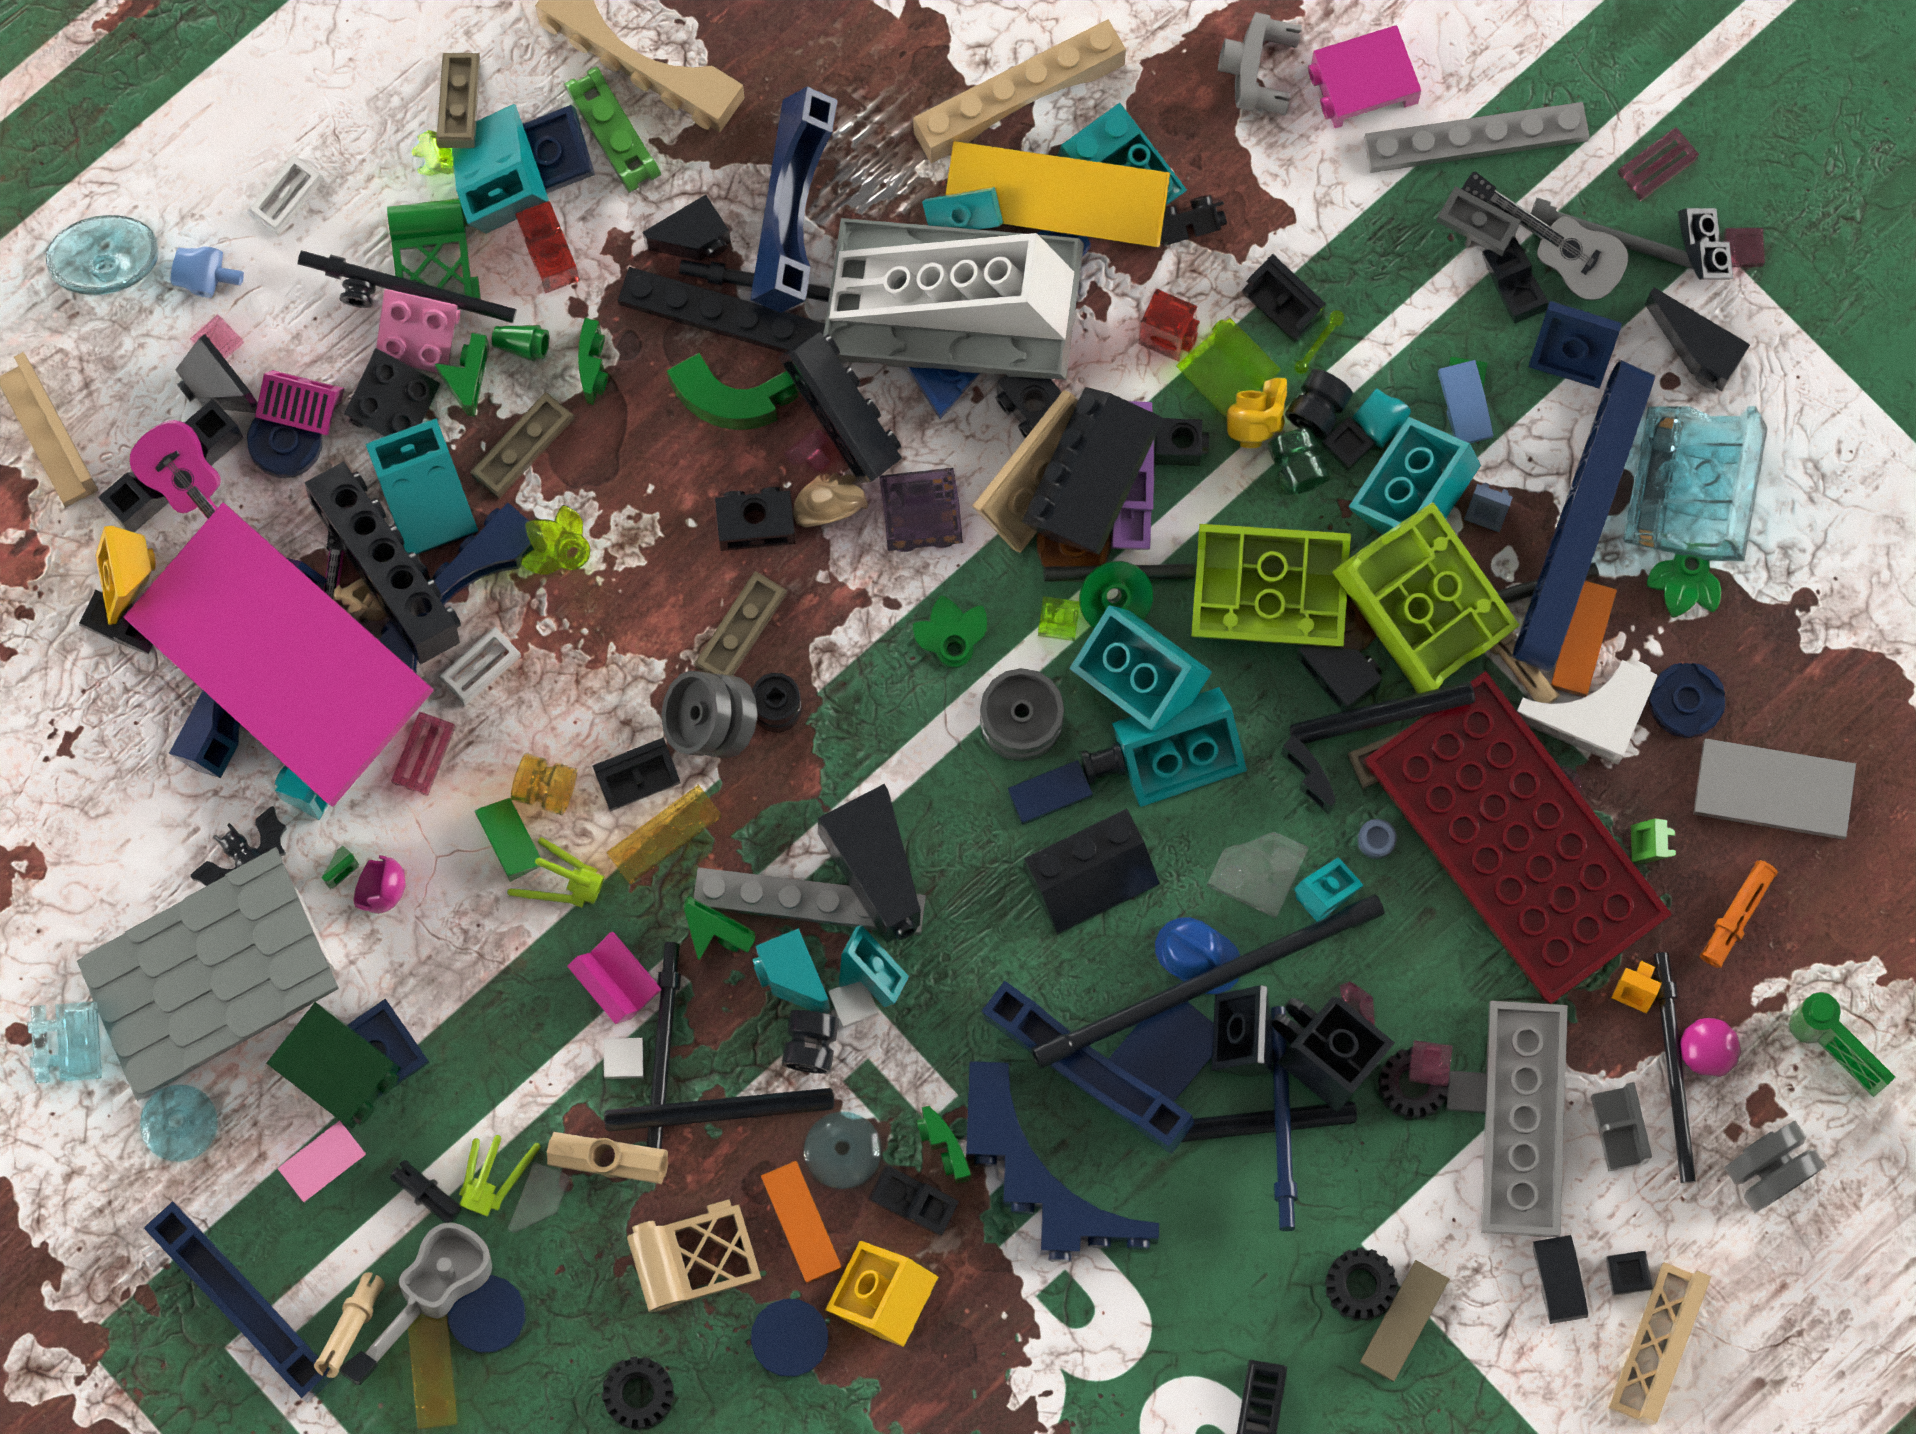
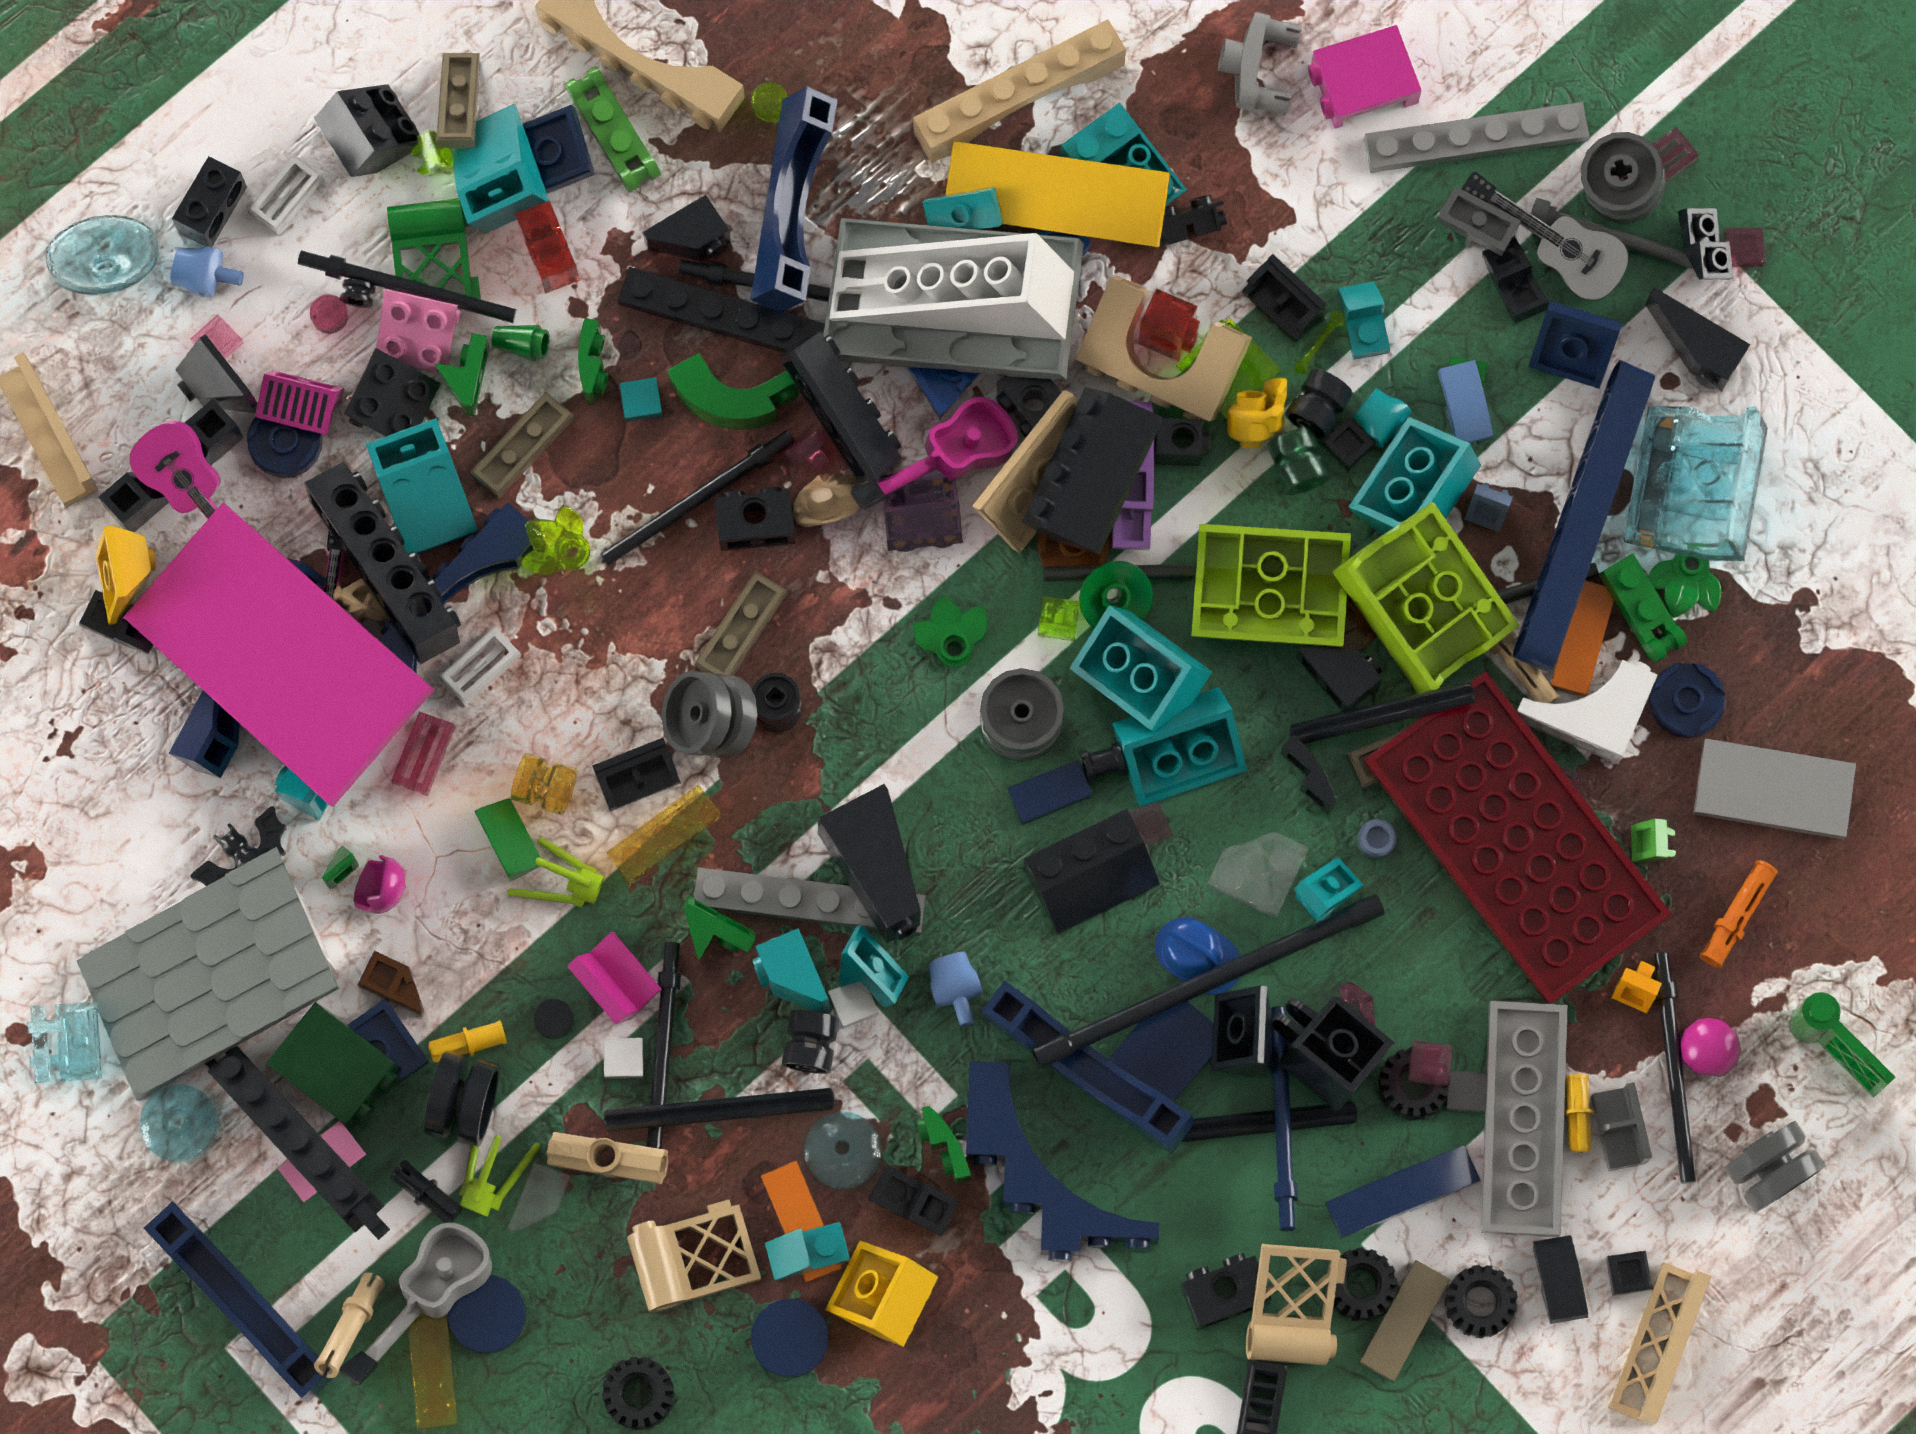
none -> black brick [172,156,247,247]
none -> black hinge [205,1046,390,1240]
none -> clear pink tile [310,294,348,334]
none -> black slope [314,84,425,177]
none -> reddish brown tile [357,951,425,1017]
none -> black wheel [424,1051,500,1147]
none -> yellow axle [428,1020,507,1063]
none -> black tile [534,999,573,1039]
none -> black bar [600,430,795,566]
none -> teal tile [619,377,662,422]
none -> clear neon green tile [751,82,788,122]
none -> teal slope [765,1222,850,1281]
none -> dark pink piece [850,397,1018,510]
none -> medium blue piece [928,952,983,1027]
none -> tan arch [1075,276,1252,424]
none -> tile [1129,801,1173,848]
none -> black brick [1180,1253,1272,1331]
none -> tan piece [1246,1244,1347,1366]
none -> dark blue slope [1325,1145,1481,1239]
none -> teal slope [1337,282,1390,360]
none -> black tyre [1445,1265,1518,1338]
none -> yellow axle [1564,1074,1594,1153]
none -> dark grey wheel [1581,132,1666,224]
none -> green plate [1598,553,1687,663]

